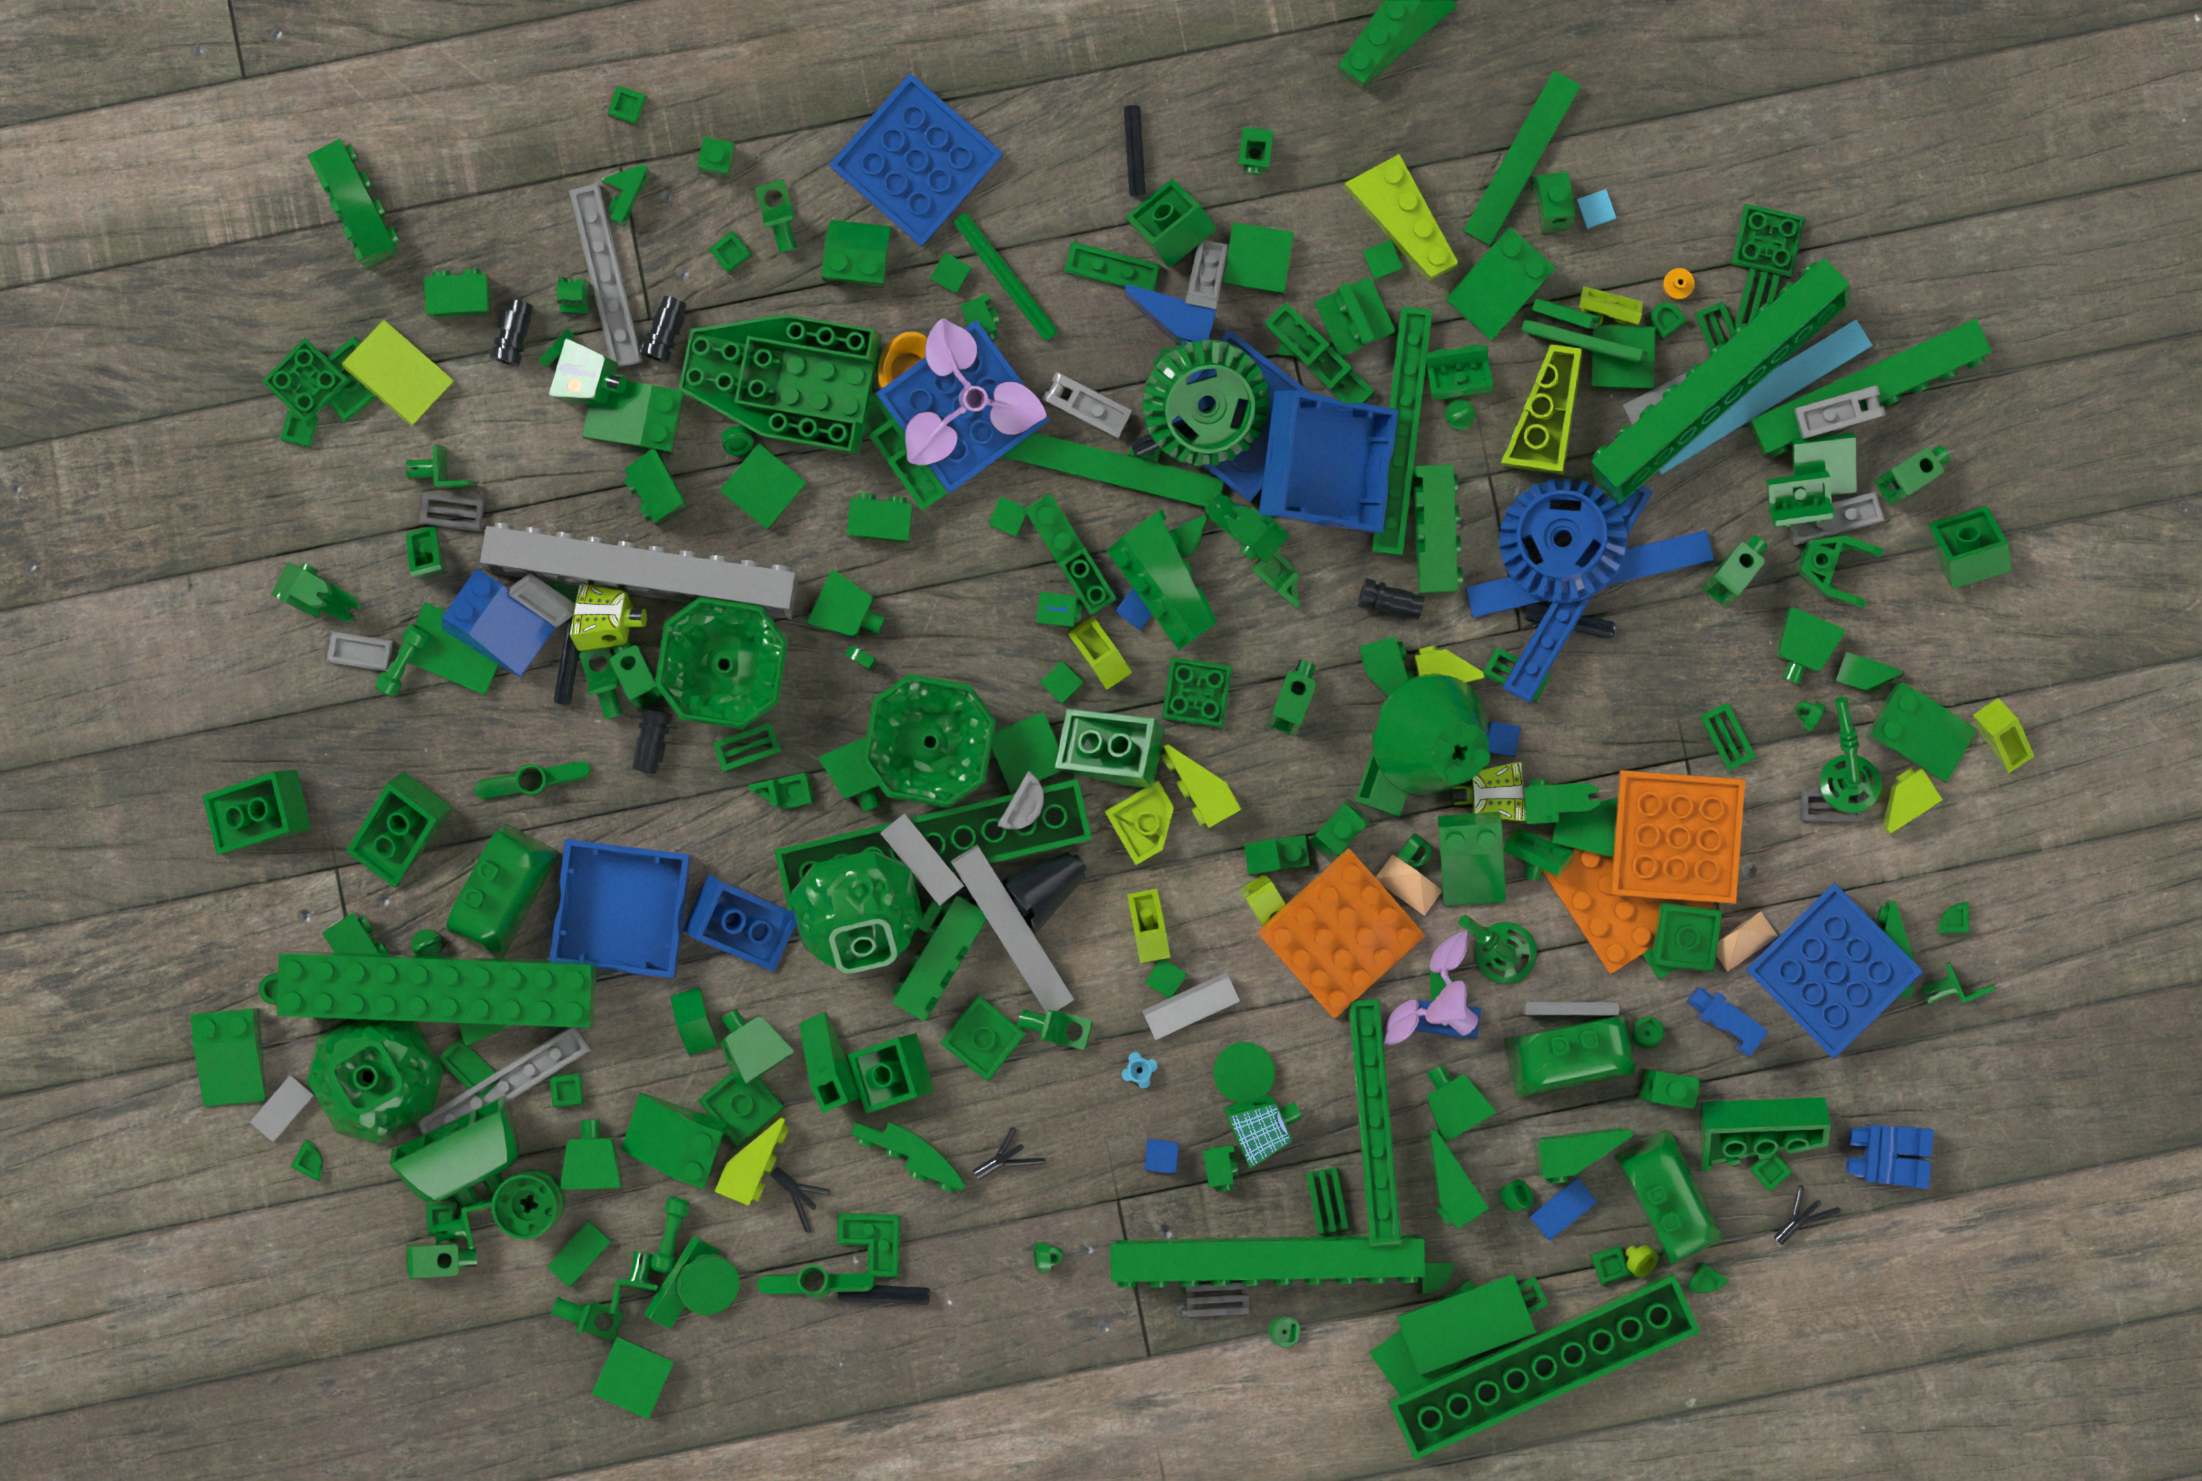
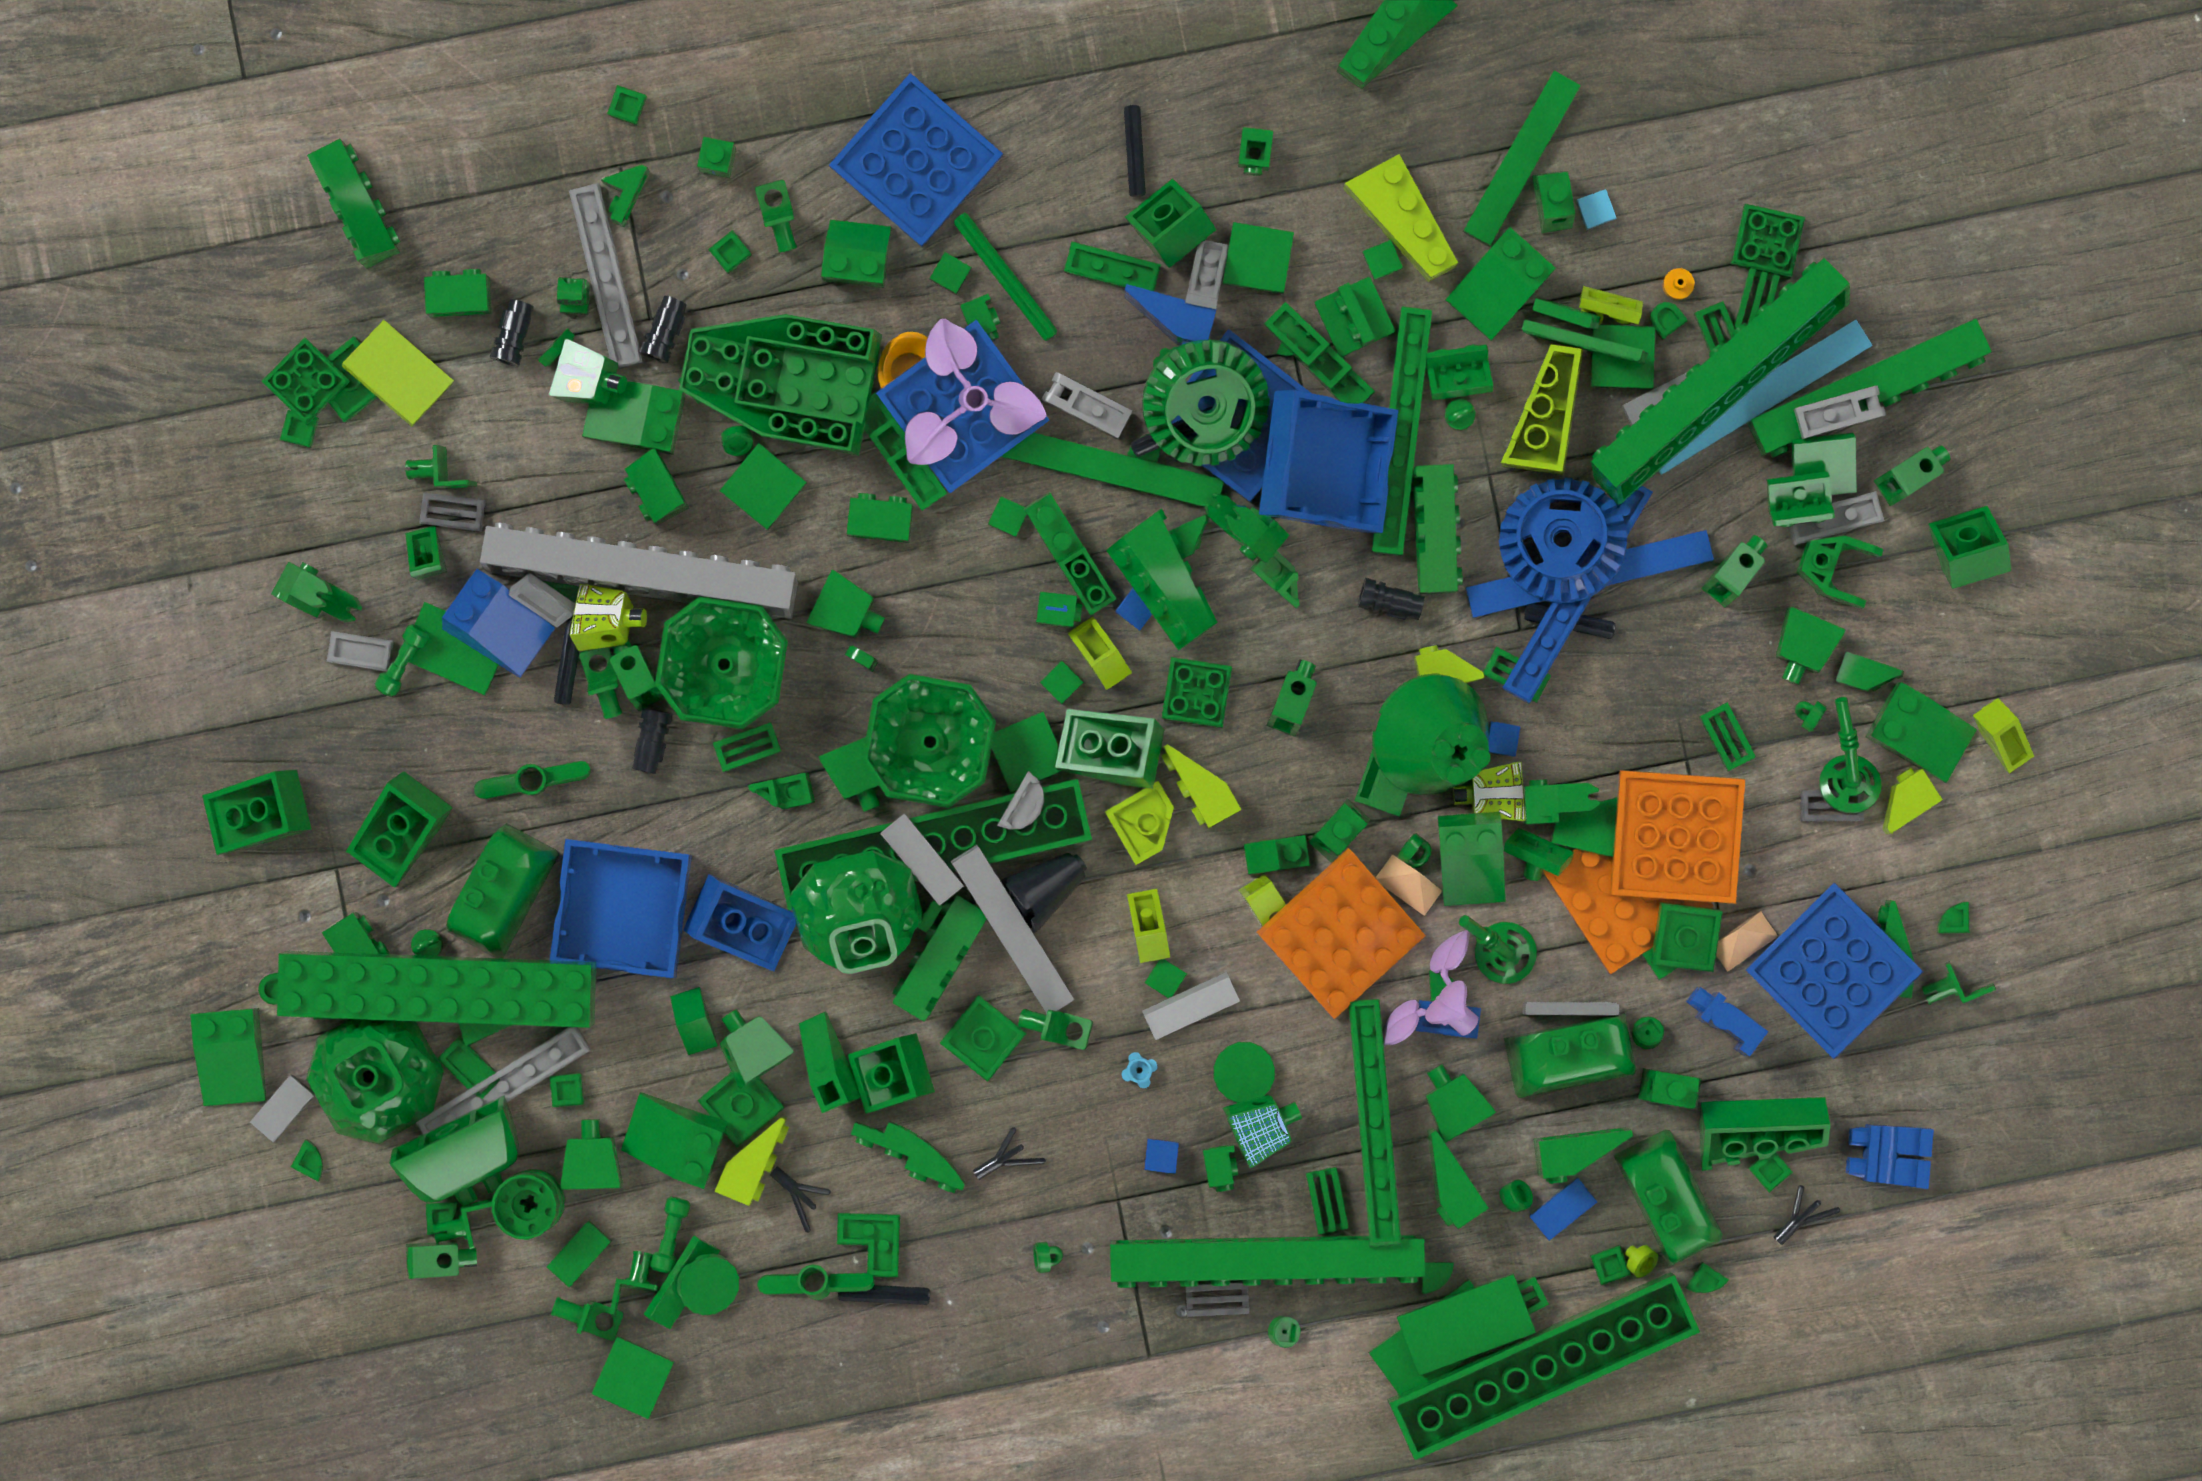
green slope [1358,636,1414,698] -> none

